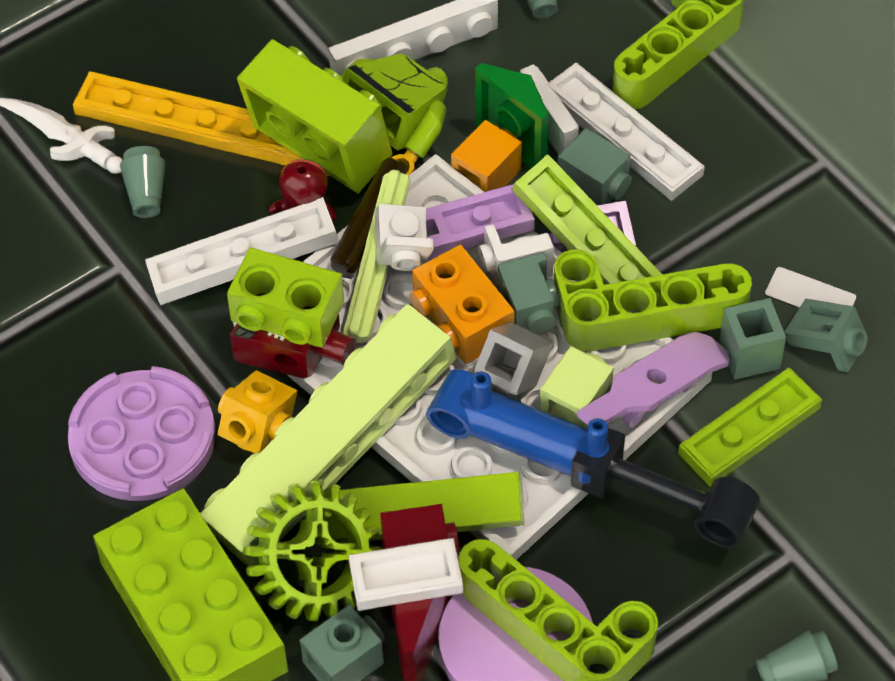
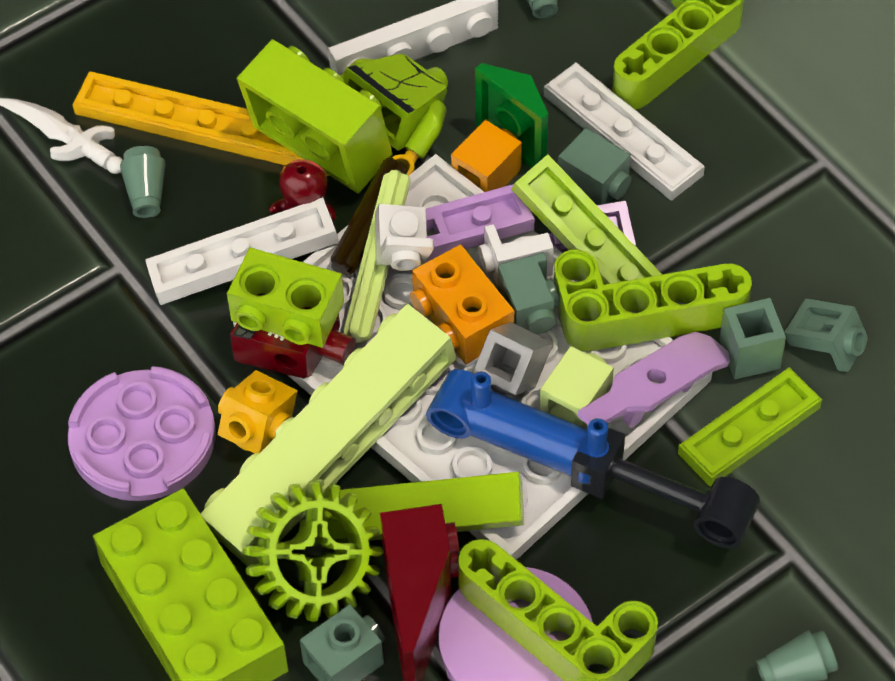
white tile [348,538,463,611] -> none
white tile [520,64,579,155] -> none
white sticker [765,267,856,308] -> none

